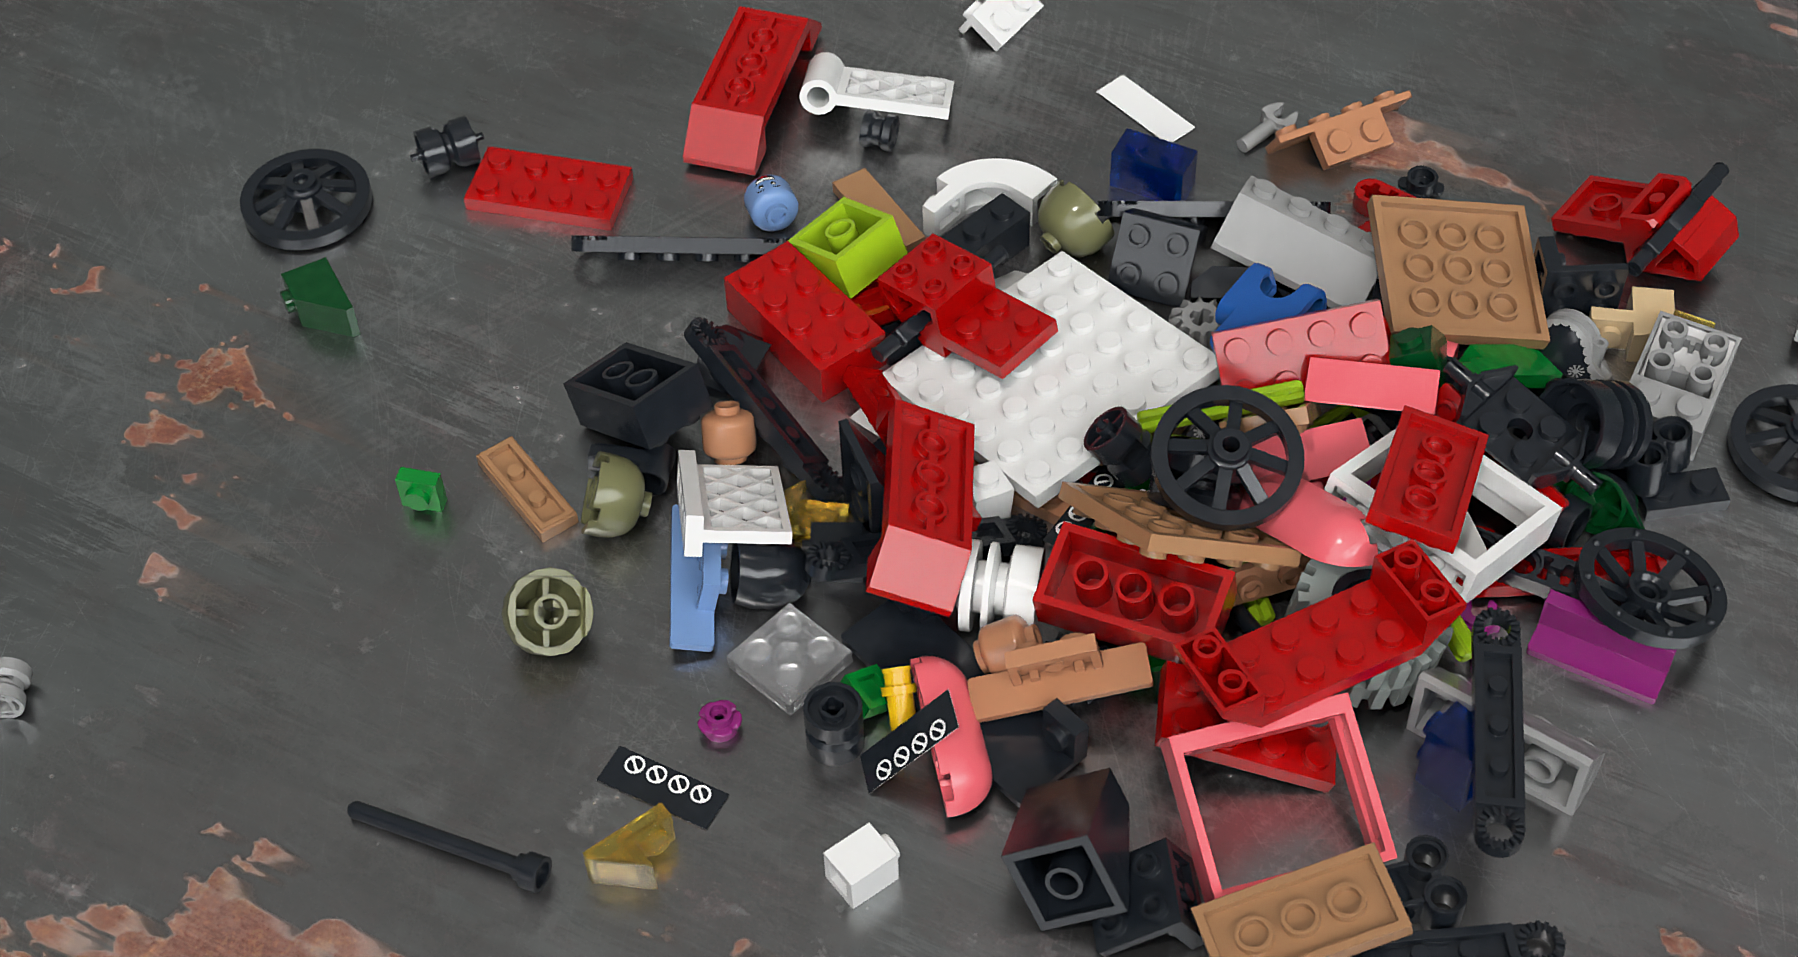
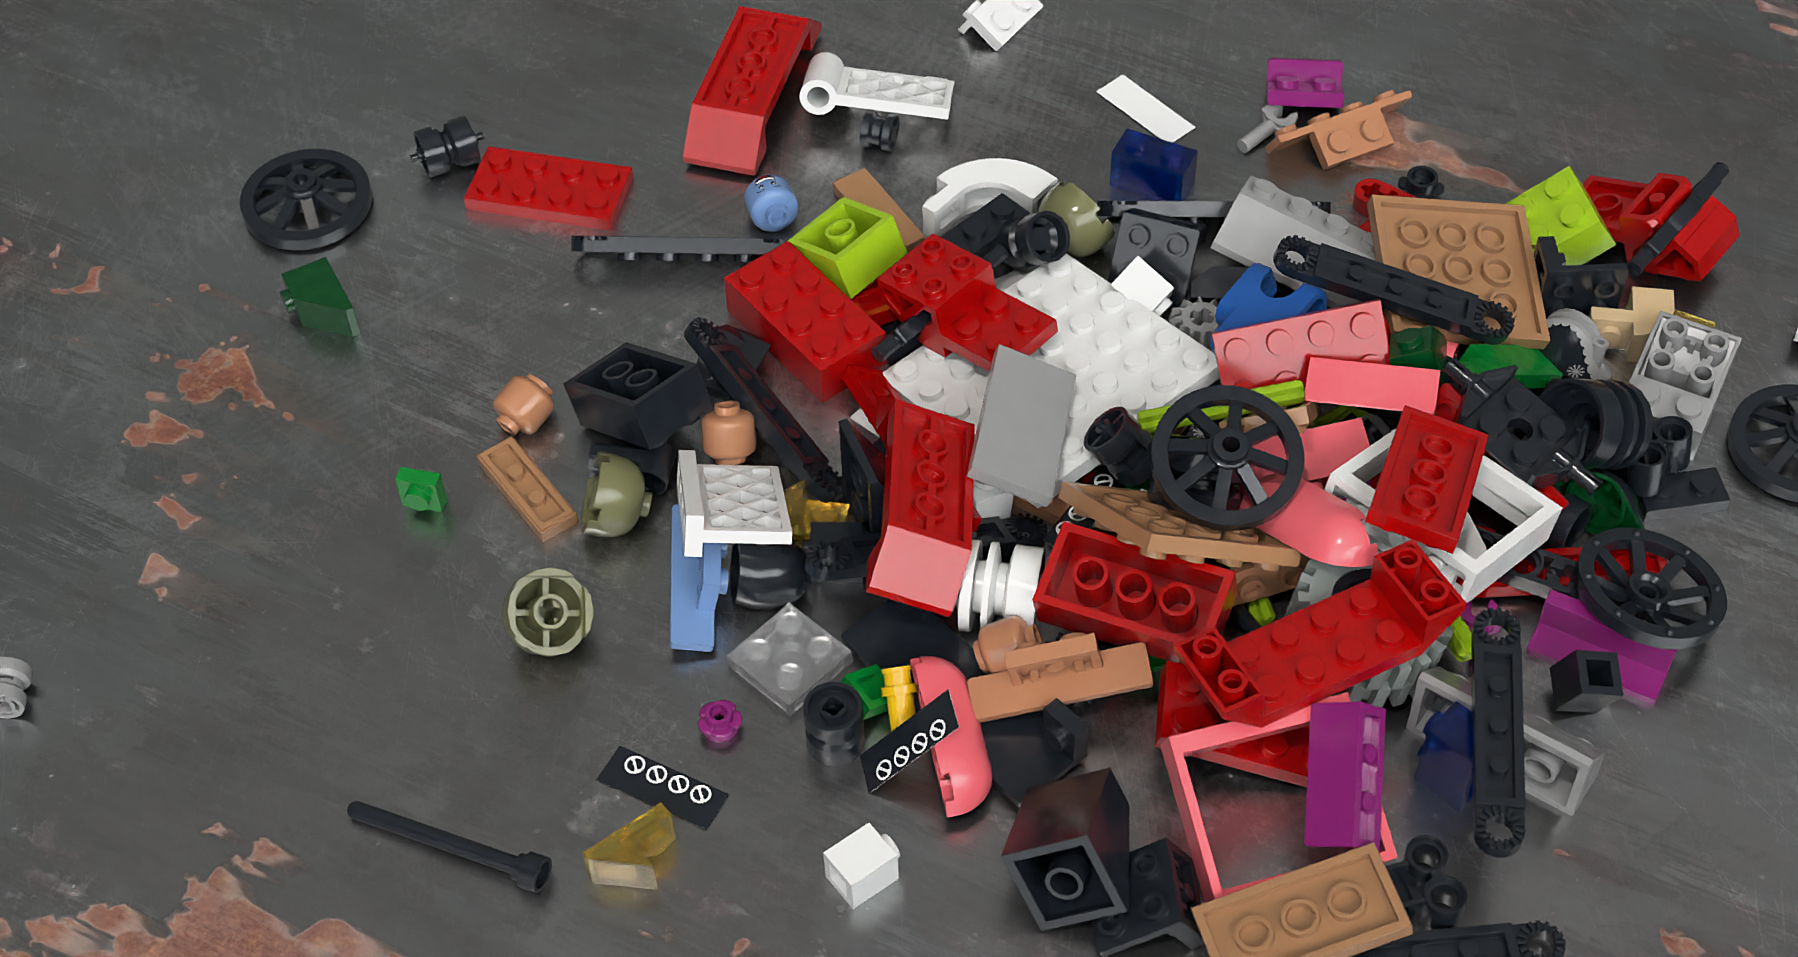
none -> nougat head [493,373,554,436]
none -> light grey tile [966,344,1076,508]
none -> black wheel [997,211,1070,269]
none -> white brick [1110,256,1174,317]
none -> magenta bracket [1265,57,1344,108]
none -> black plate [1273,235,1515,345]
none -> magenta panel [1304,701,1386,852]
none -> lime brick [1505,166,1616,266]
none -> black brick [1550,650,1624,713]

